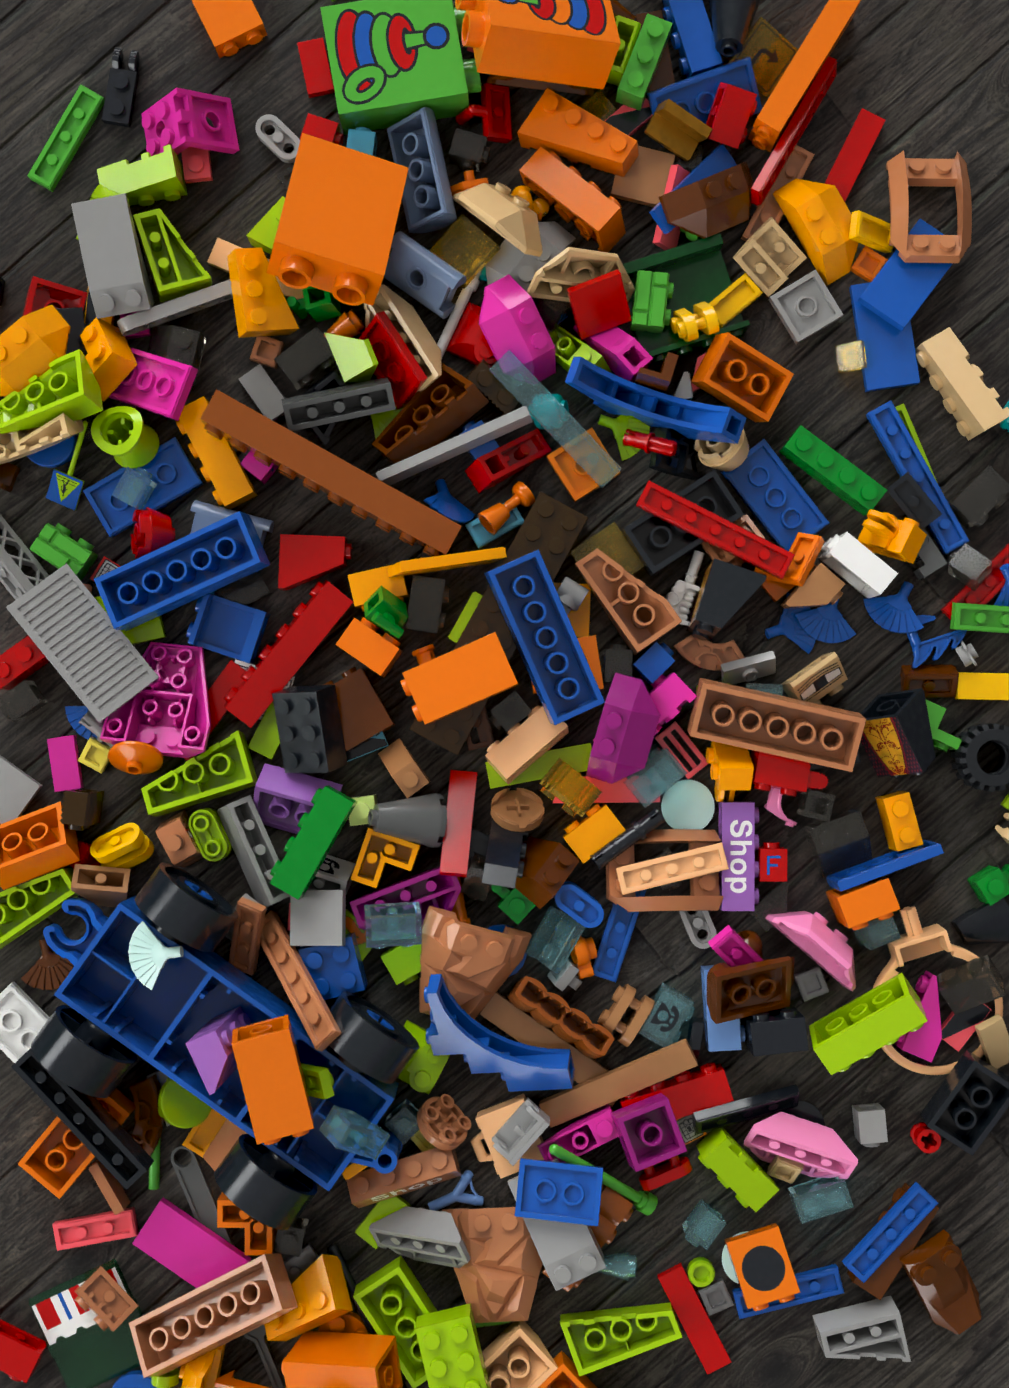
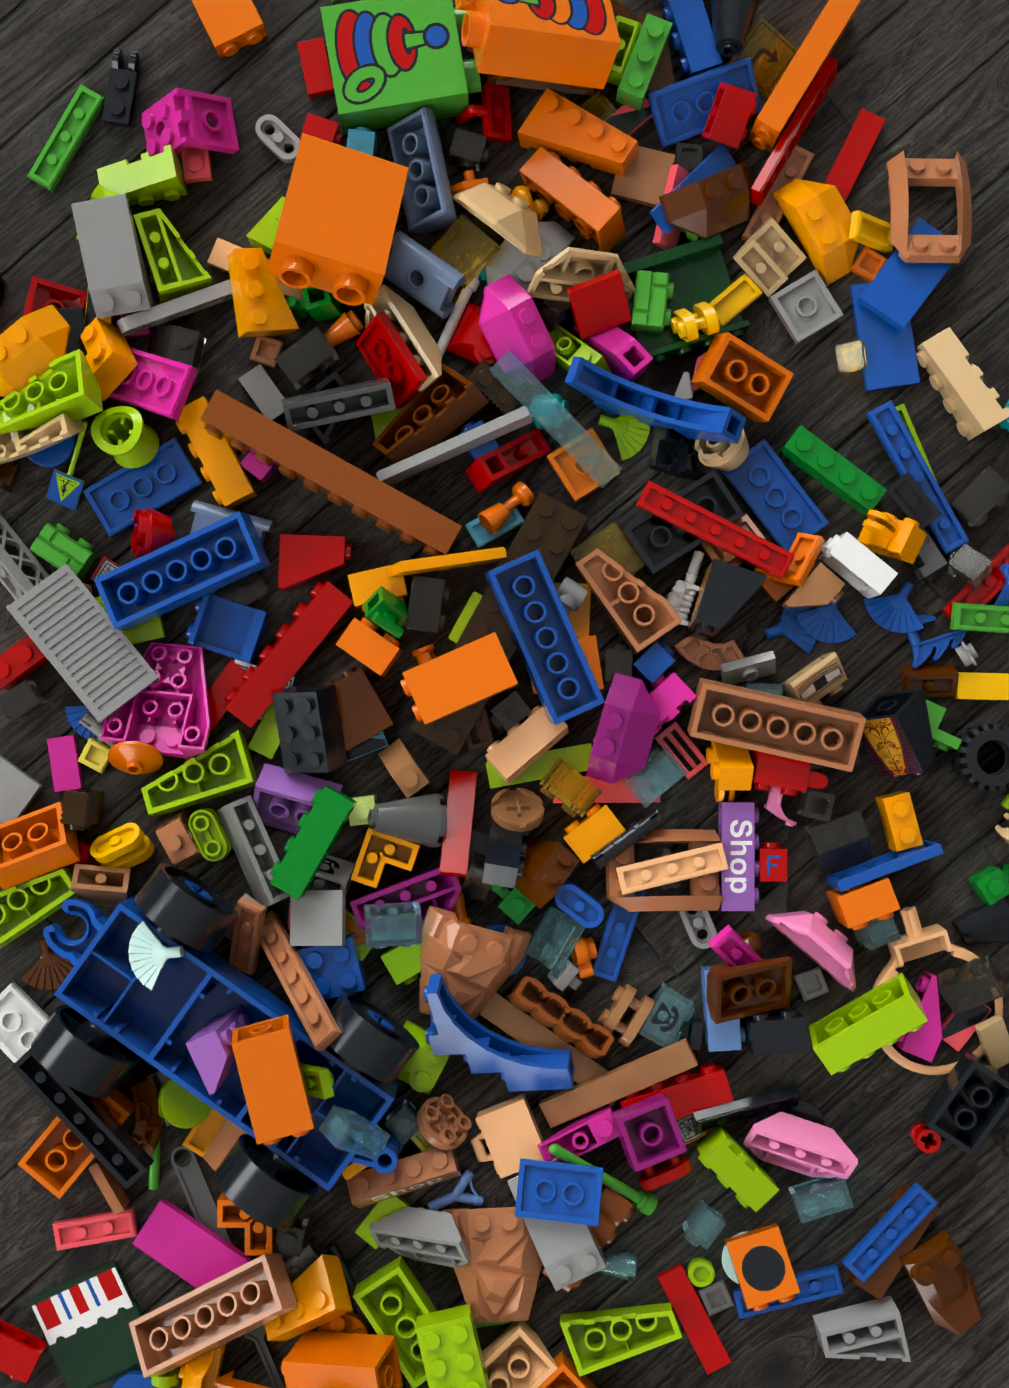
nougat bracket [74,1266,138,1332] -> none
clear light blue brick [112,467,157,510] -> none
lime slope [324,332,379,382] -> none
blue hand [423,479,475,524] -> none
light grey hinge [492,1098,550,1166] -> none
red axle [623,429,677,456] -> none
reddish brown panel [634,352,679,393] -> none
pearl gold panel [644,99,712,161] -> none
light aqua piece [661,780,715,829] -> none
tan tile [767,1155,804,1184] -> none
light grey brick [852,1103,888,1147] -> none

